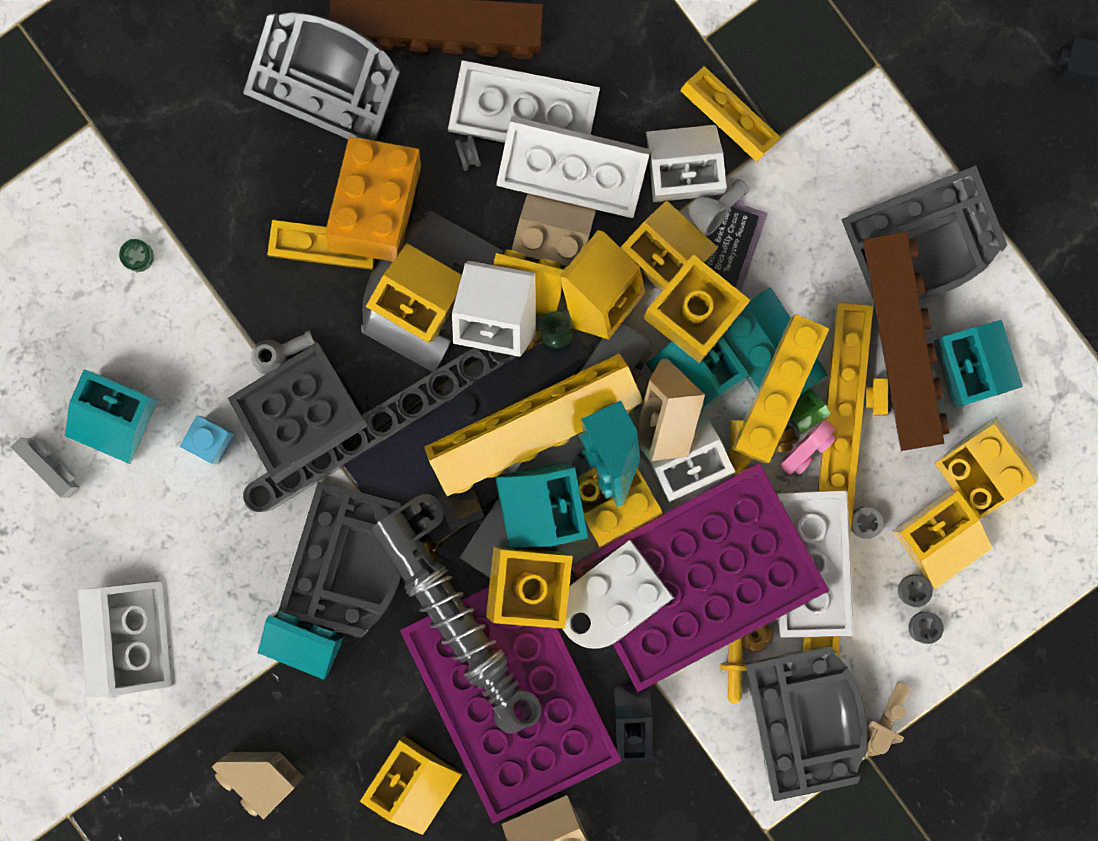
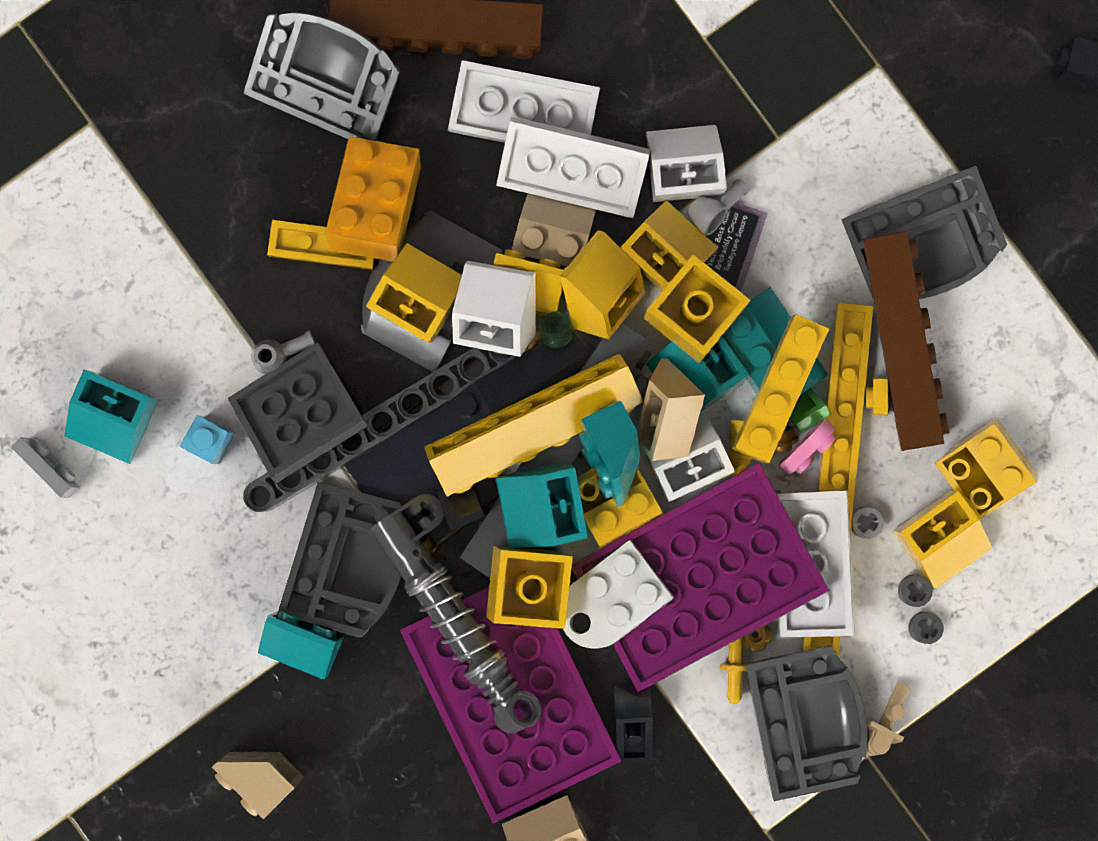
white slope [78,581,171,697] -> none
clear green bush [119,239,154,272] -> none
yellow slope [360,735,462,835] -> none
dark grey bush [455,136,481,171] -> none
yellow plate [680,66,781,162] -> none
teal slope [933,320,1023,408] -> none

